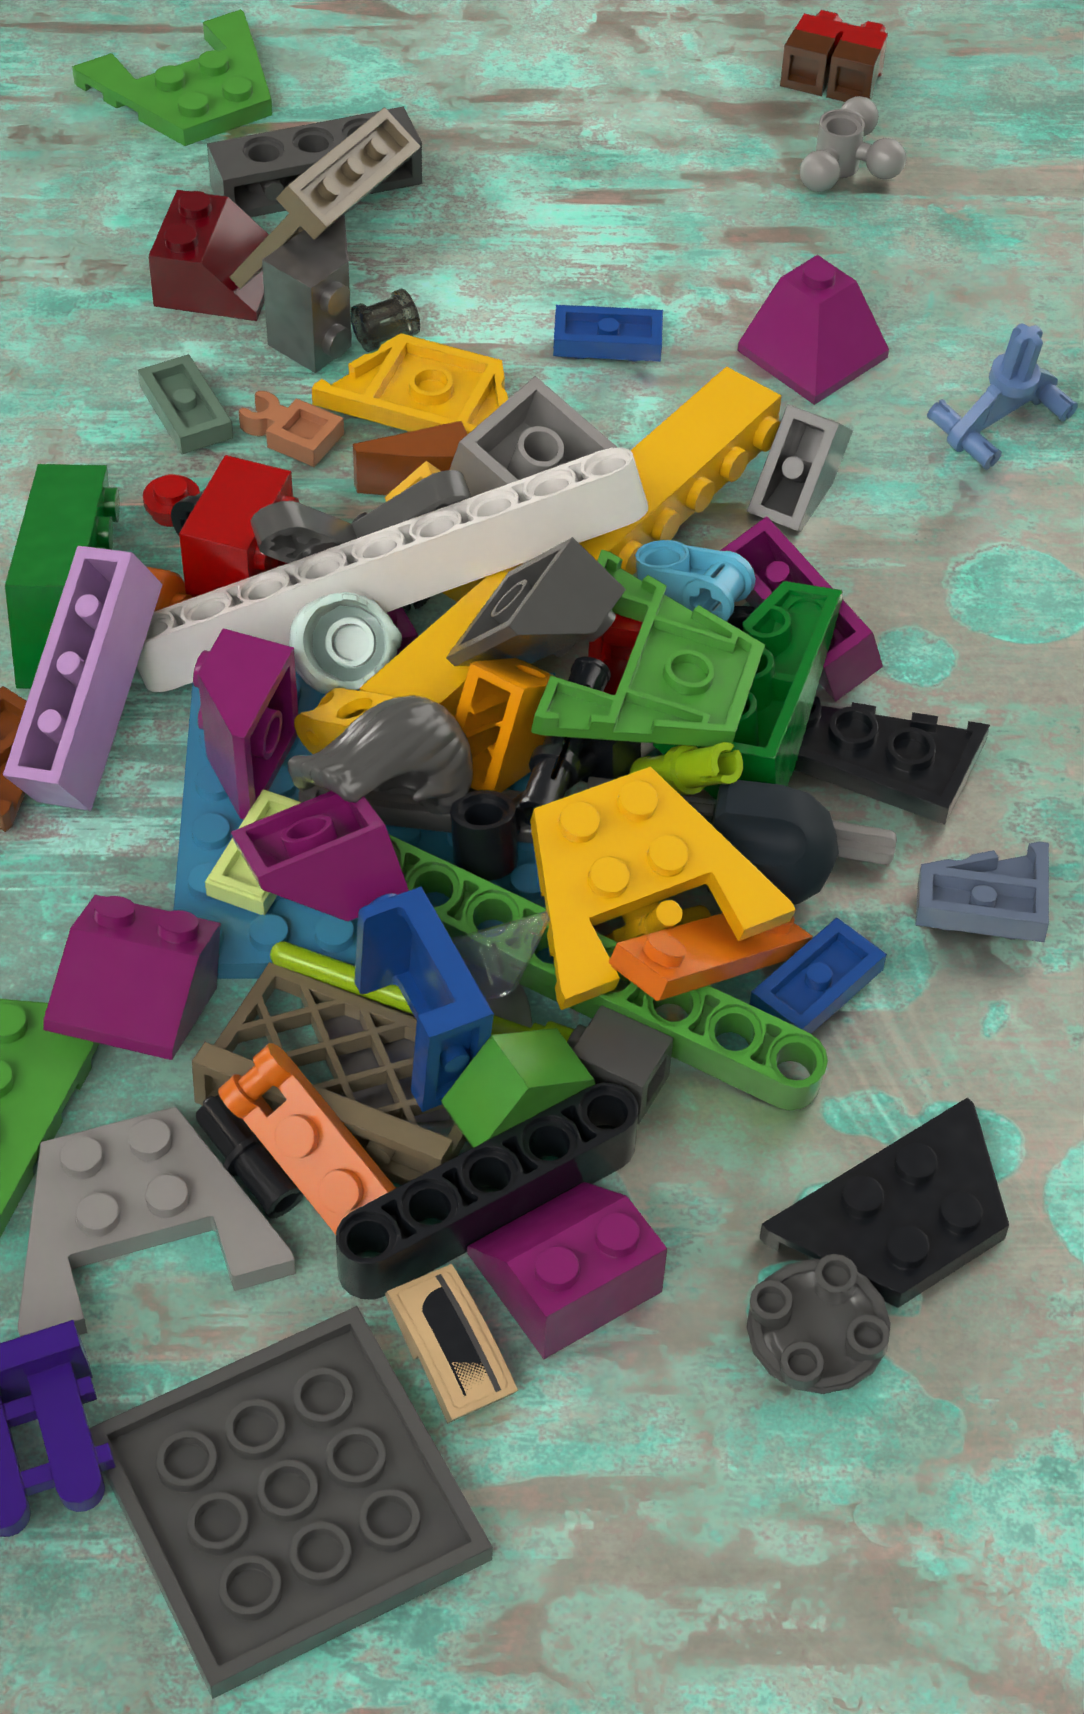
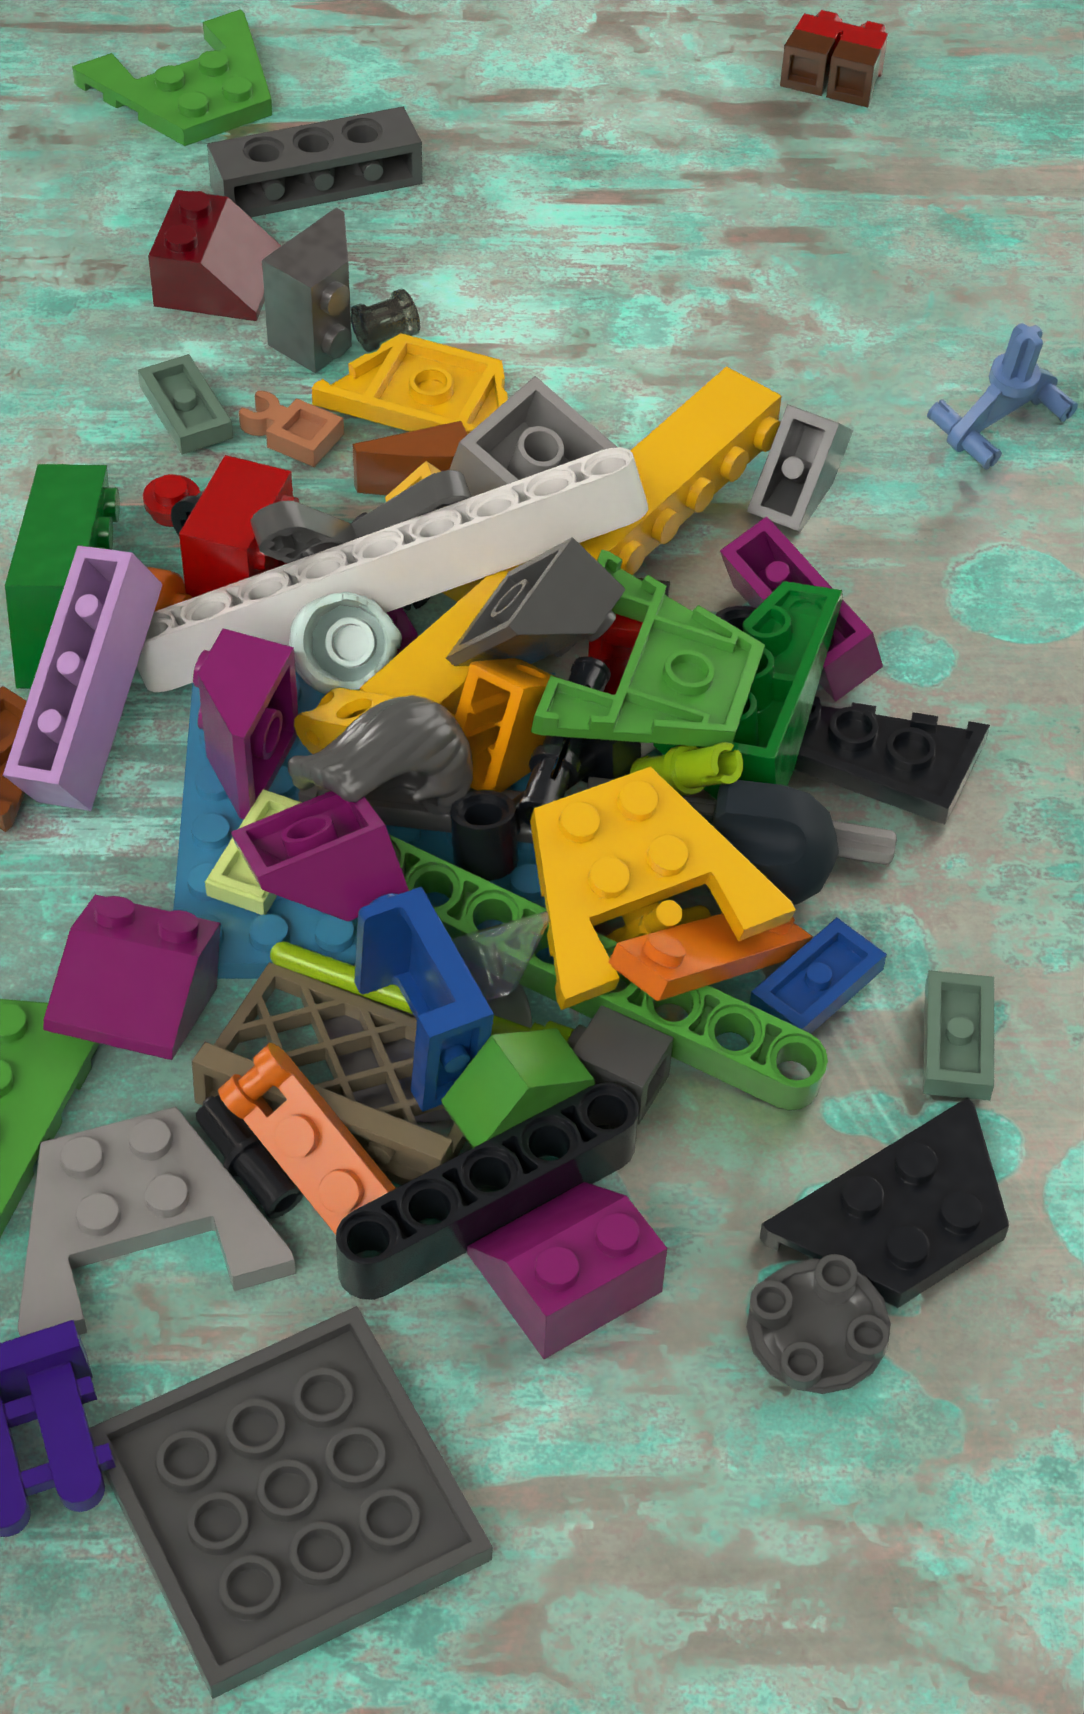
dark tan fence [229,107,421,289] -> none
tan slope [385,1264,518,1424] -> none
blue plate [553,304,663,362] -> none
medium azure piece [635,540,756,621] -> none
magenta slope [737,255,889,405] -> none
light grey piece [800,96,906,192] -> none
sand blue wing [915,841,1049,942] -> none
none -> sand green plate [923,970,994,1101]

